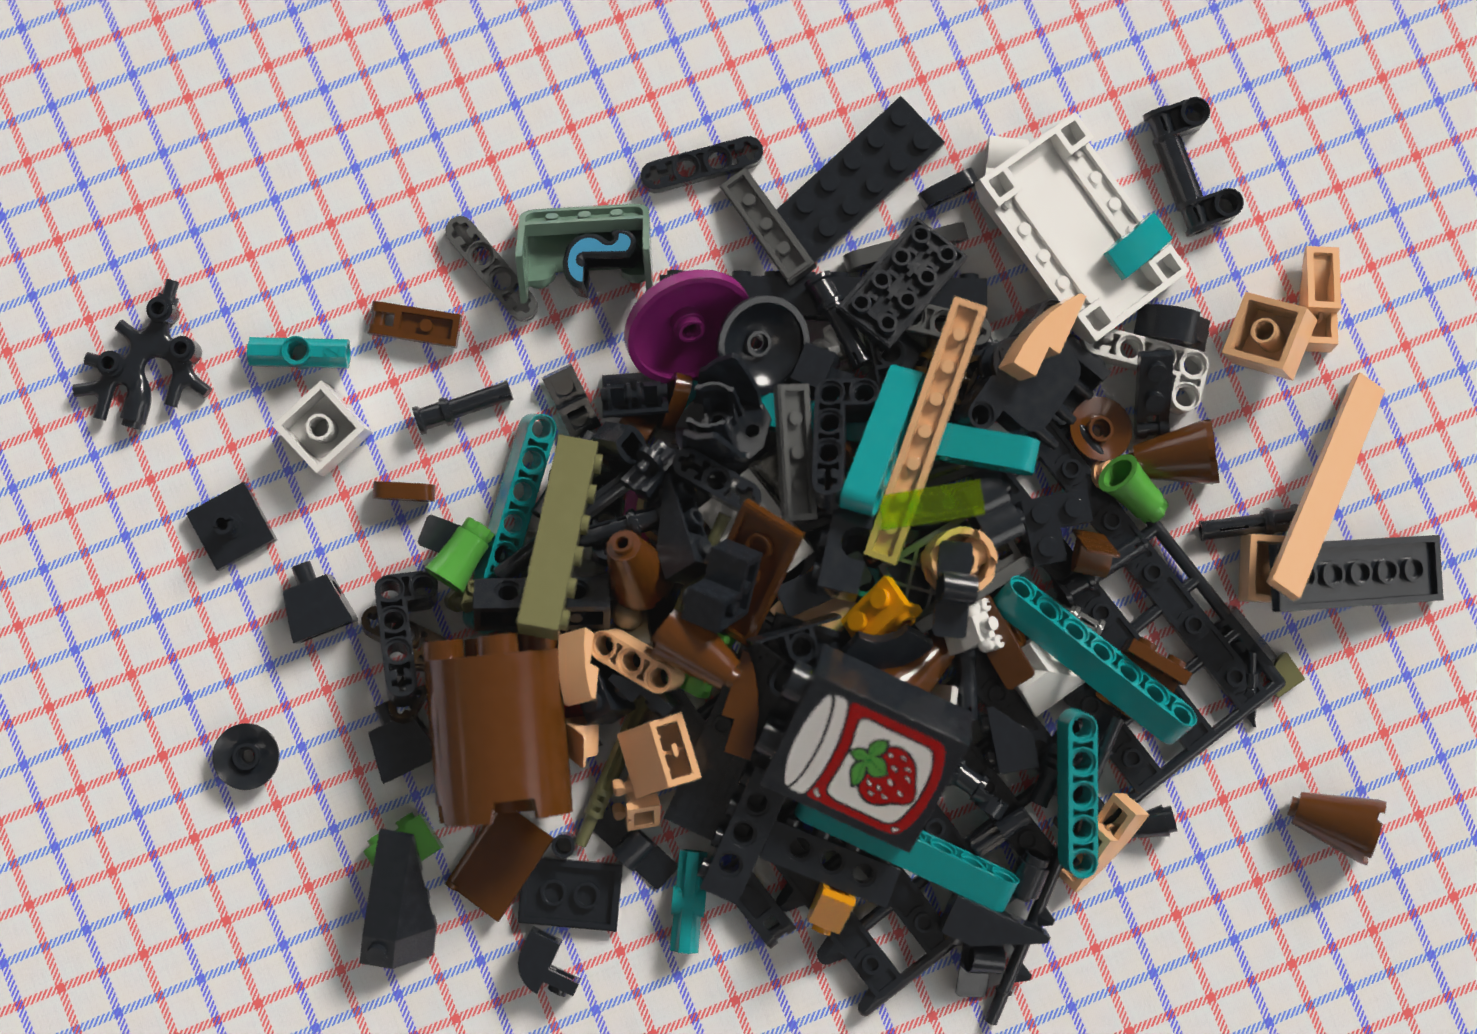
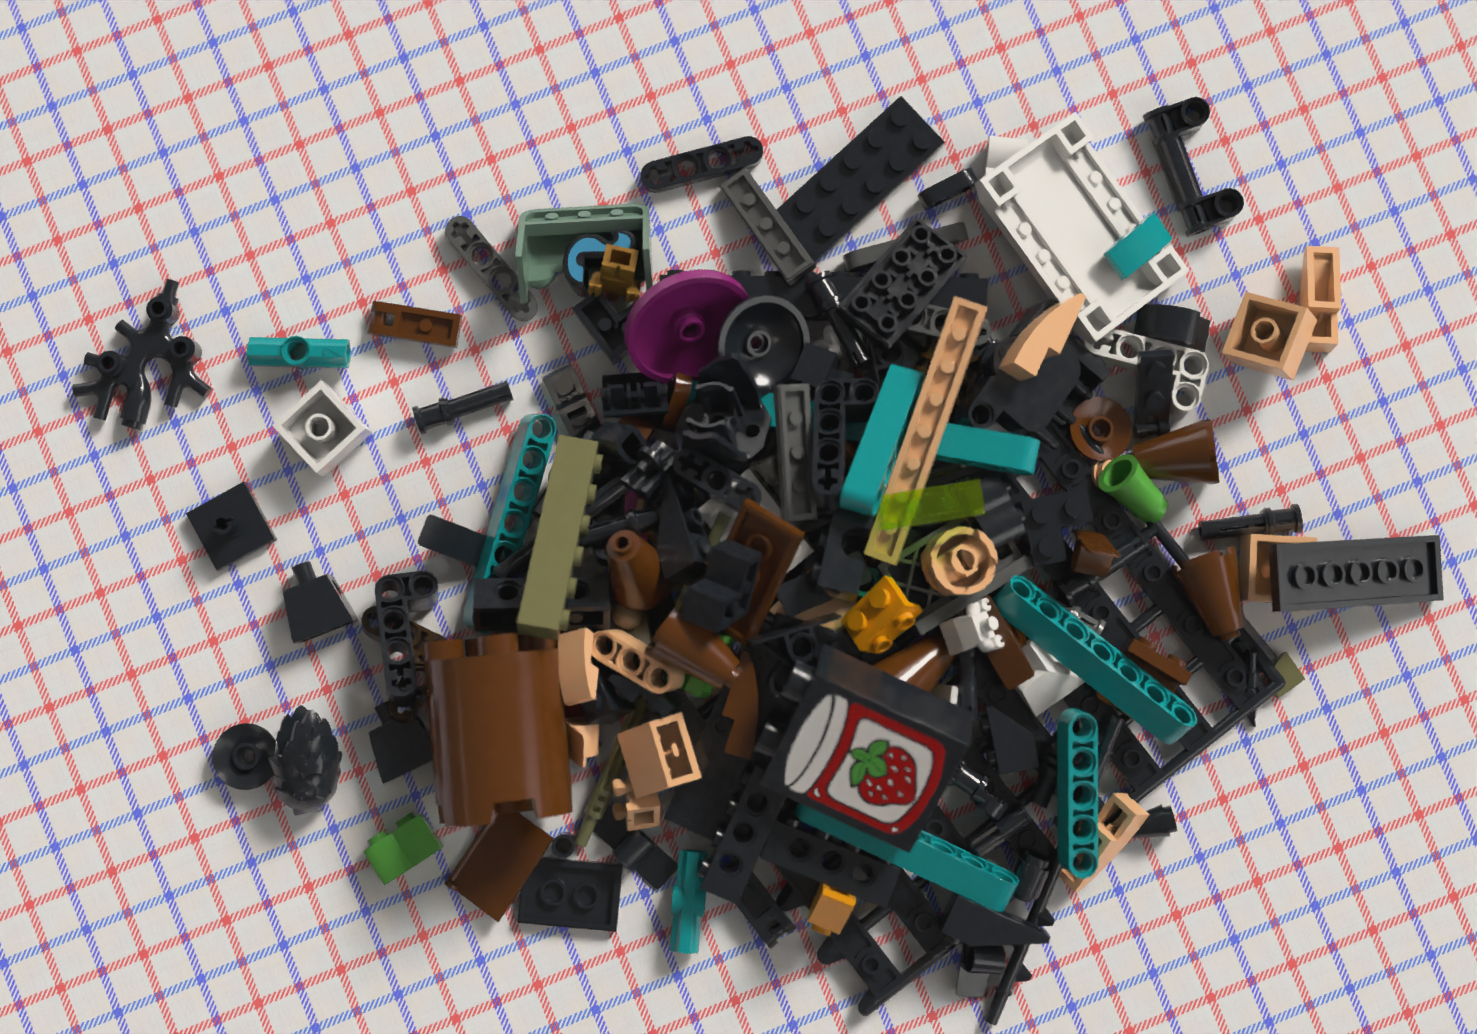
black wedge [360,828,437,969] -> none
reddish brown beam [373,481,436,502] -> none
bright green plant [424,517,494,594] -> none
olive piece [444,578,474,613] -> none
black brick [518,926,581,997] -> none
black tile [840,623,934,670] -> none
black piece [932,540,979,639] -> none
light nougat tile [1266,372,1385,601] -> none
reddish brown cone [1287,792,1386,866] -> none
none -> black head [269,705,342,815]
none -> black brick [572,293,634,366]
none -> pearl gold piece [587,244,640,304]
none -> reddish brown cone [1170,546,1245,642]

